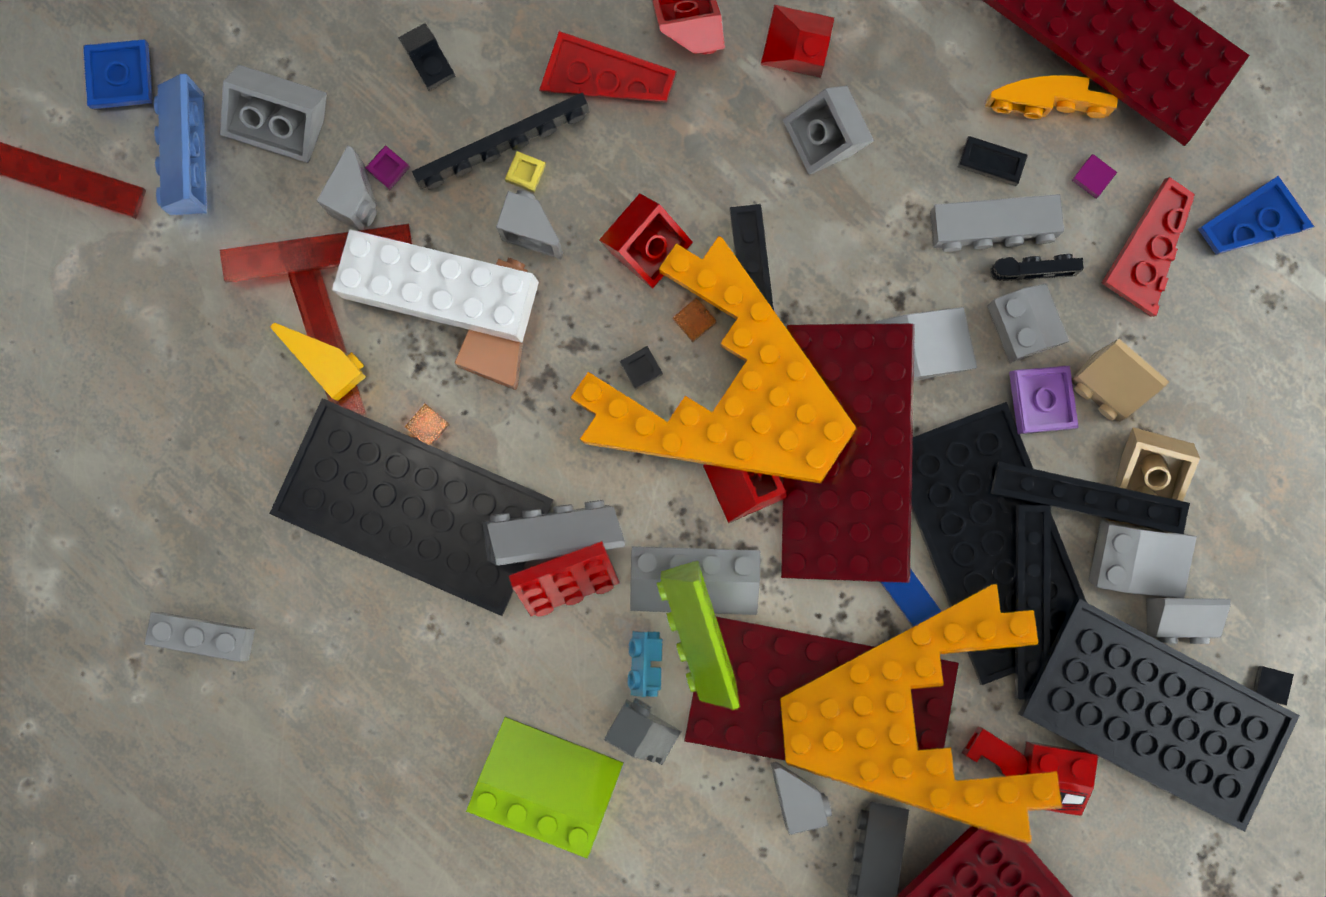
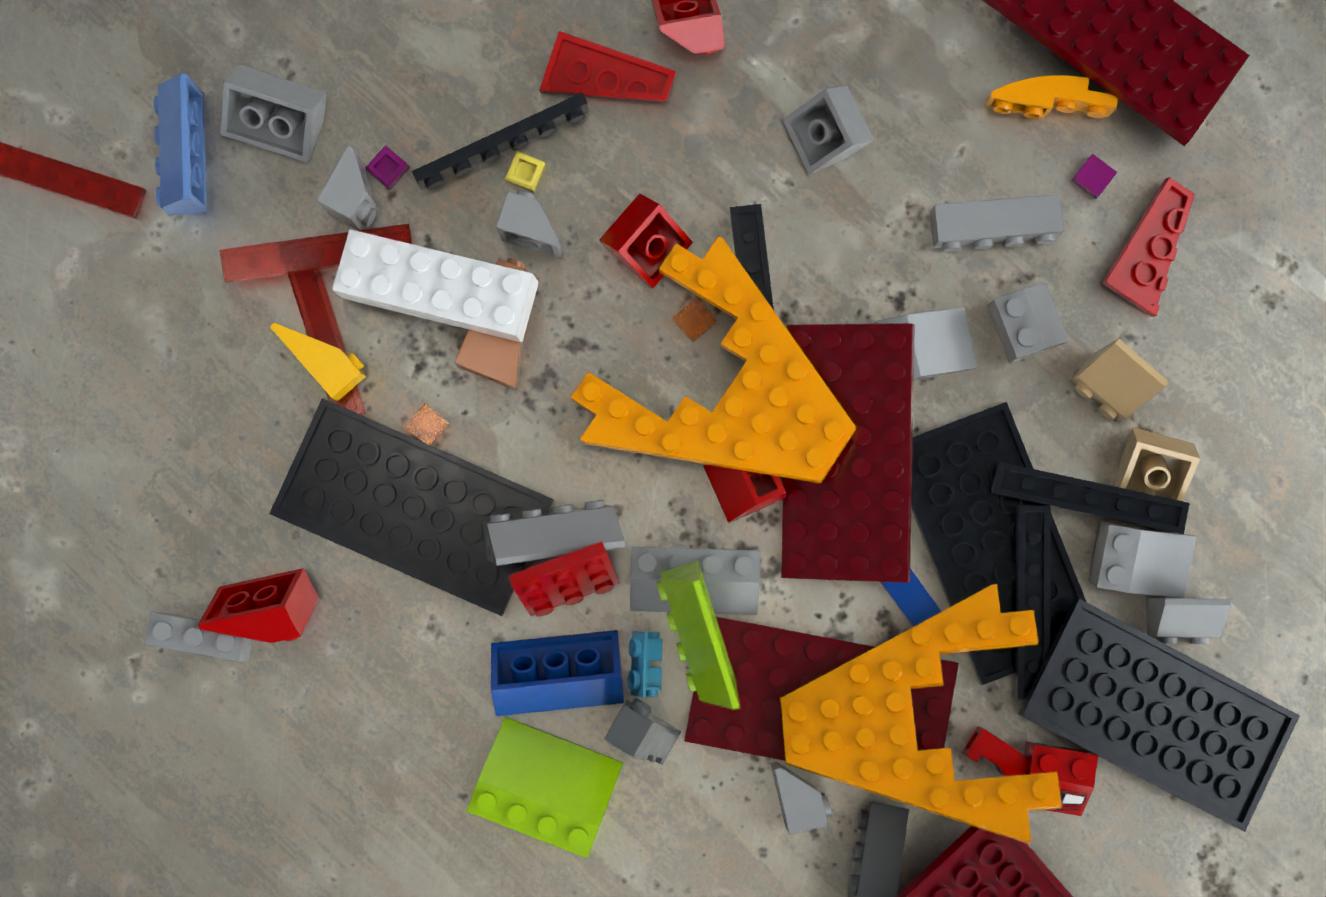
blue plate [83,39,153,109] -> none
black slope [398,23,456,91] -> none
black plate [620,346,663,390] -> none
red slope [761,4,834,78] -> none
black tile [958,136,1028,186] -> none
black hinge [990,254,1084,281] -> none
medium lavender tile [1009,366,1079,434] -> none
blue wing [1198,176,1314,255] -> none
black tile [1253,666,1294,705] -> none
none -> red slope [198,568,319,643]
none -> blue slope [491,630,624,716]

